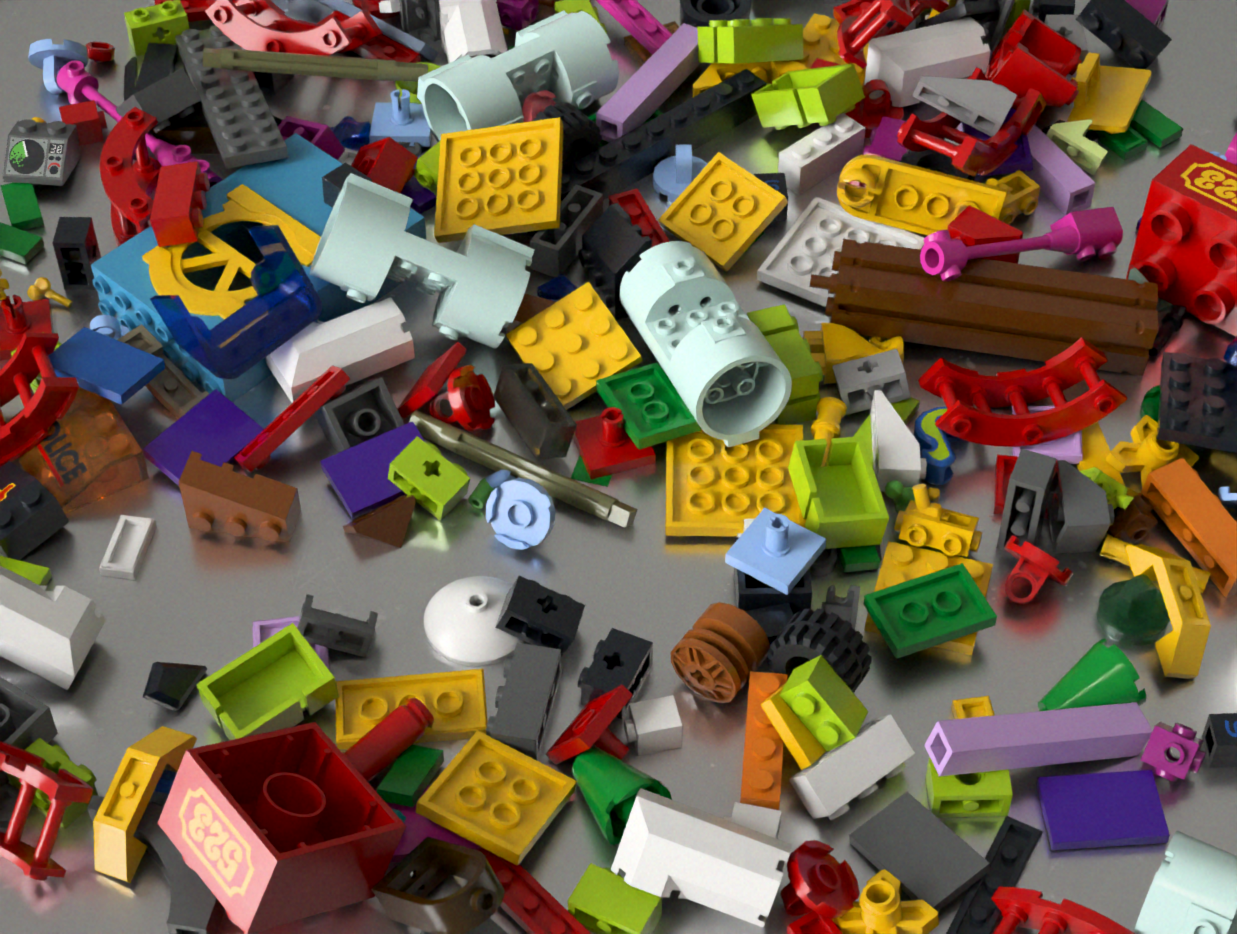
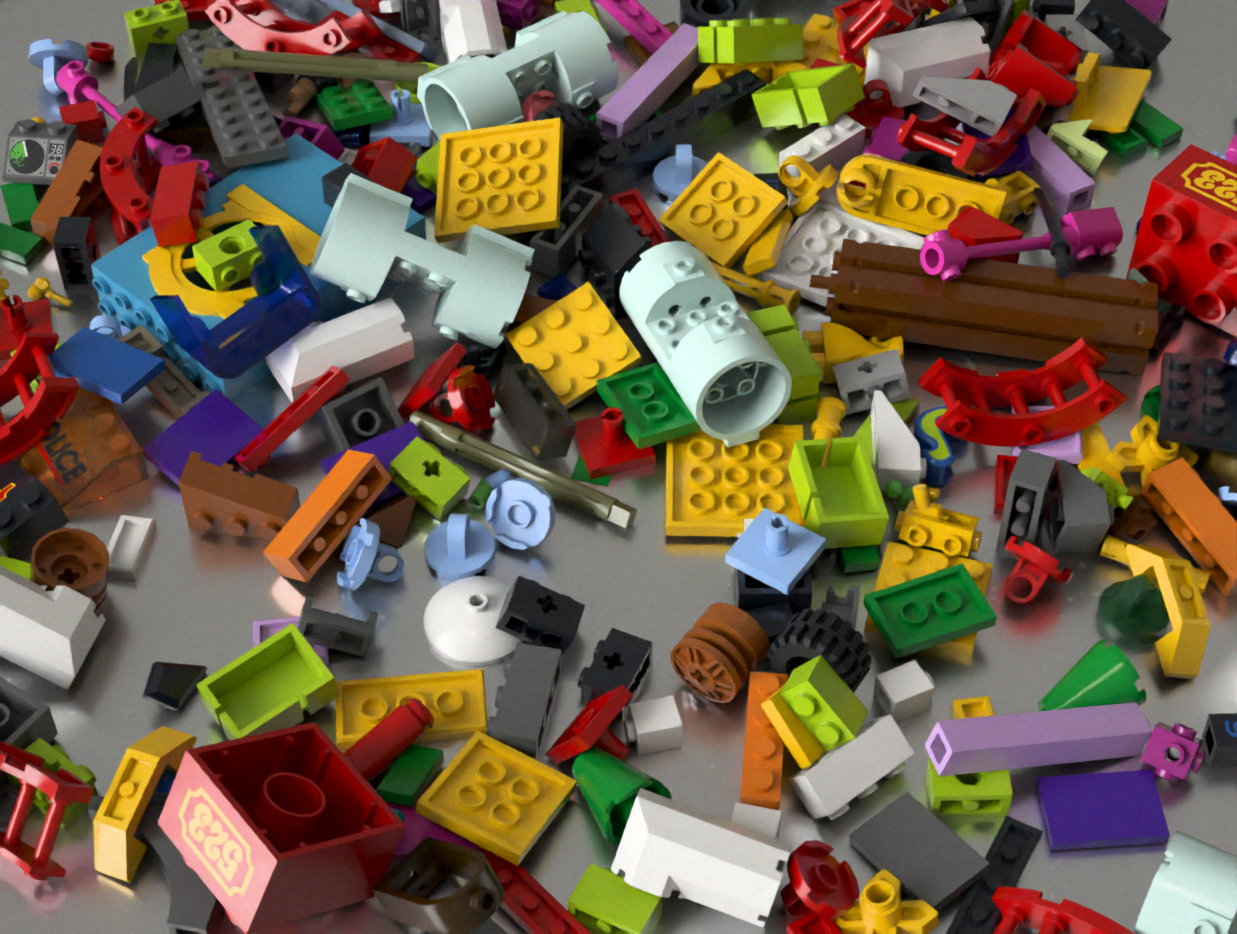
none -> dark orange wedge [30,140,111,248]
none -> dark orange wheel [30,528,109,615]
none -> lime brick [192,219,274,292]
none -> orange brick [262,450,392,583]
none -> medium nougat piece [282,53,365,118]
none -> green plate [315,80,393,131]
none -> light blue tile [337,518,405,590]
none -> light blue tile [425,513,495,582]
none -> black piece [457,343,507,376]
none -> yellow pin [712,262,801,316]
none -> yellow tile [743,208,793,276]
none -> yellow tile [778,155,840,217]
none -> white brick [873,660,935,723]
none -> black sword [1034,188,1071,278]

